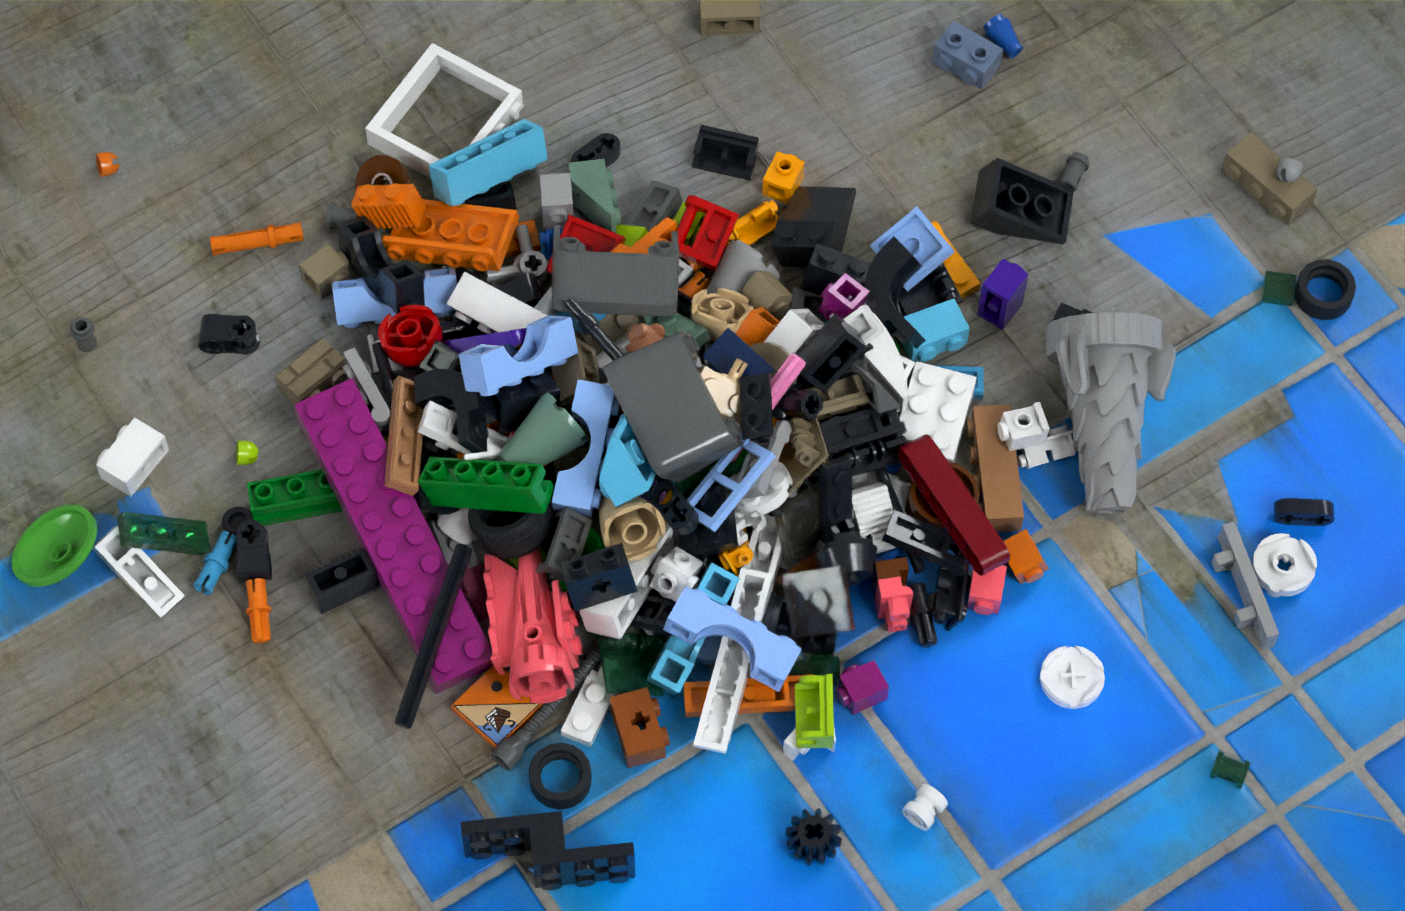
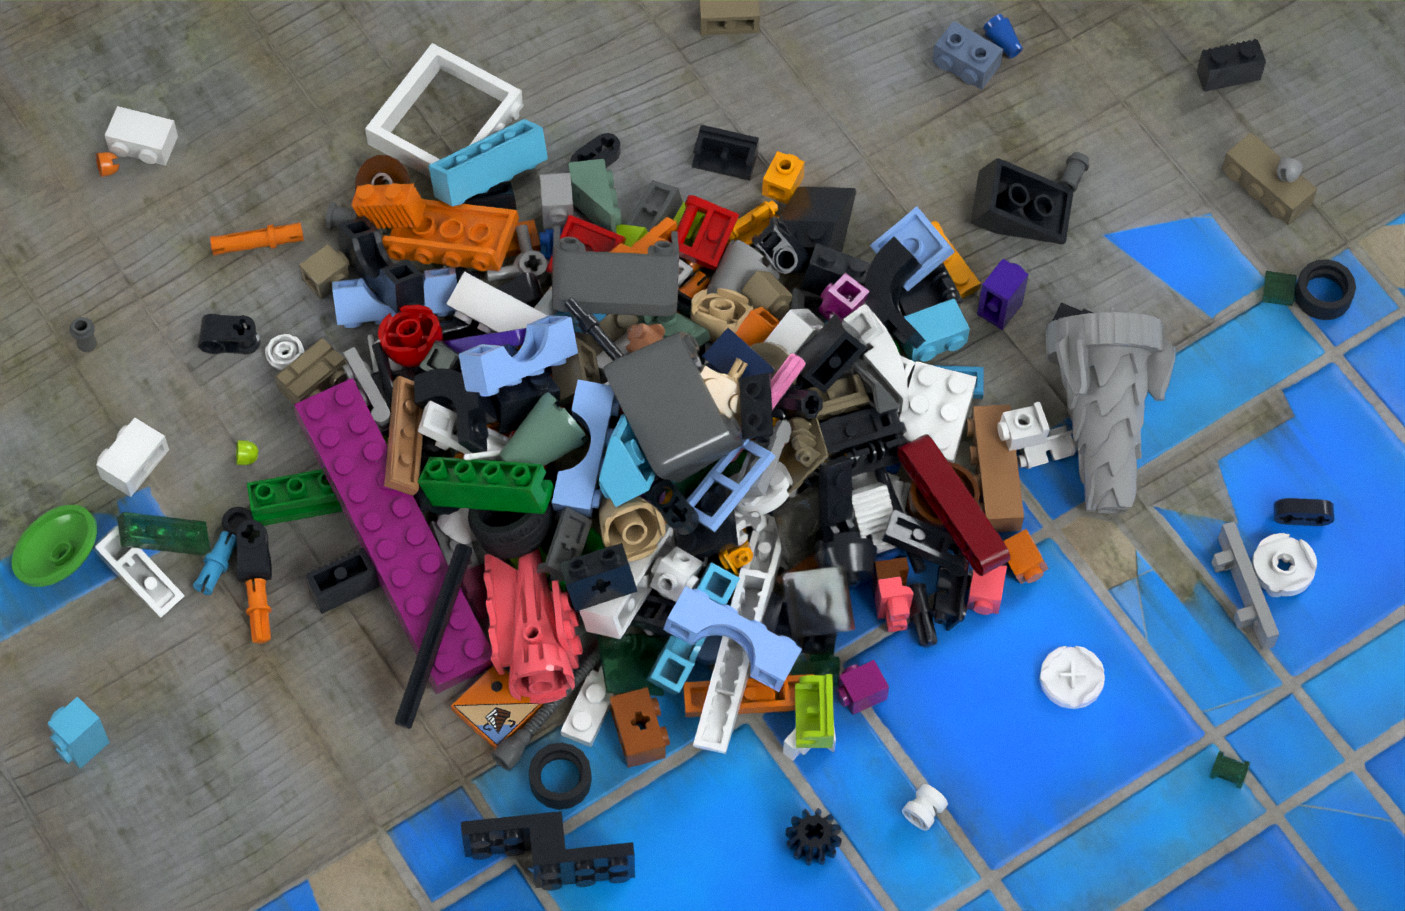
none -> medium azure brick [47,697,110,769]
none -> white brick [105,106,178,166]
none -> white plate [265,334,304,370]
none -> black piece [752,216,810,274]
none -> black brick [1197,38,1266,92]

